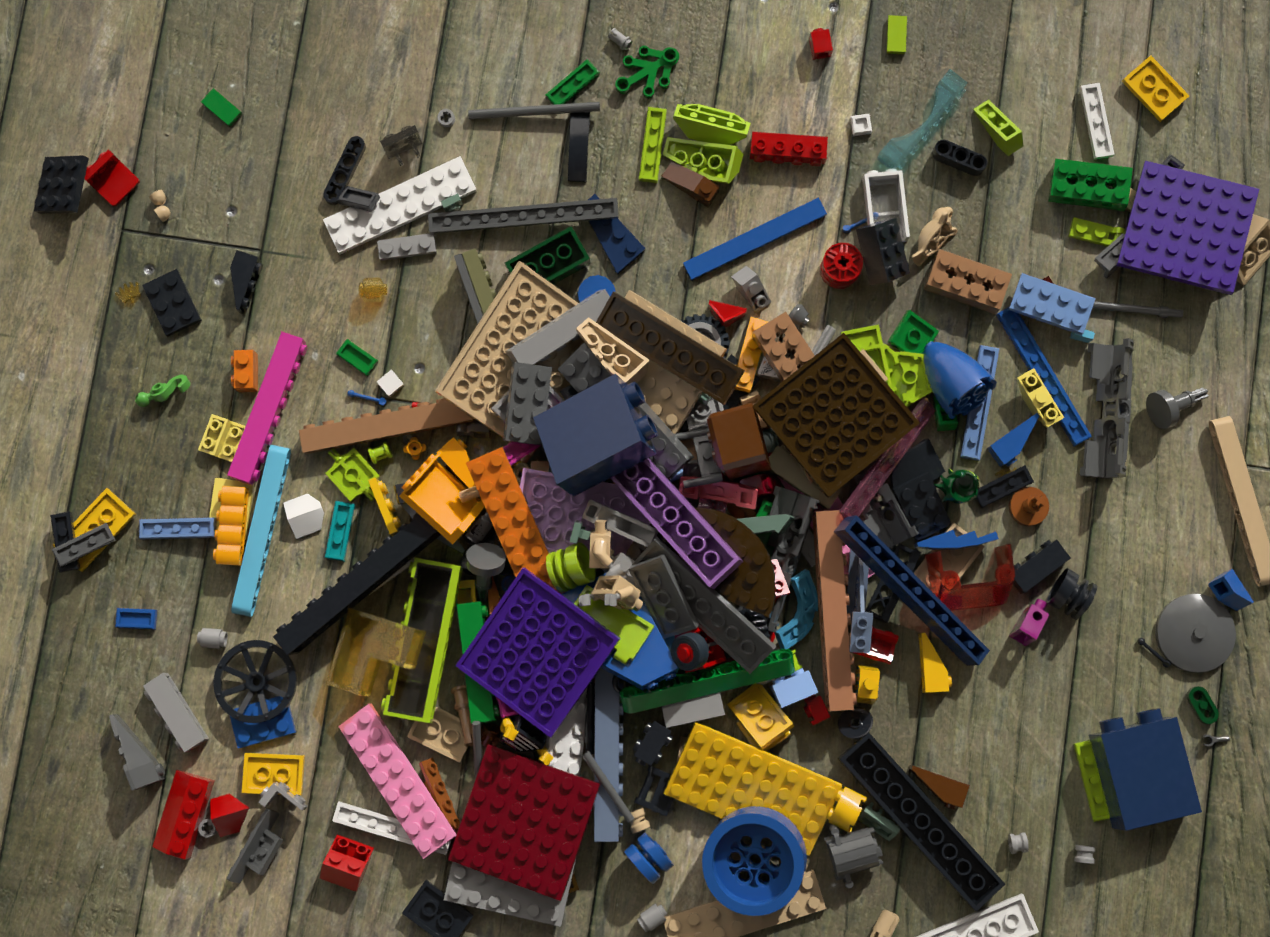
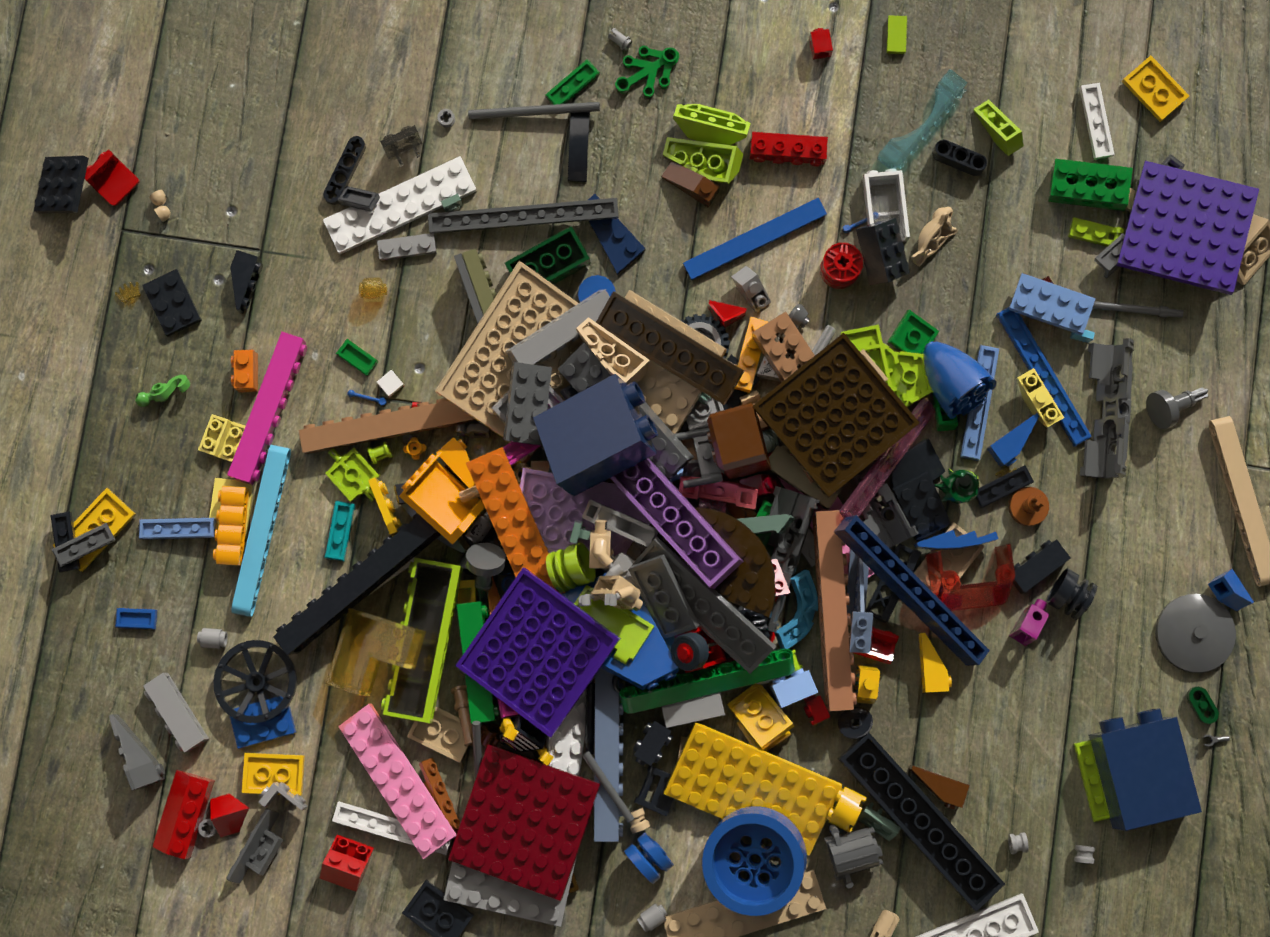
green tile [201,88,242,127] -> none
white slope [283,494,324,539] -> none
lime tile [639,107,667,183] -> none
white tile [850,114,872,136] -> none
medium nougat brick [924,249,1012,314] -> none
black hinge [1137,638,1171,668] -> none

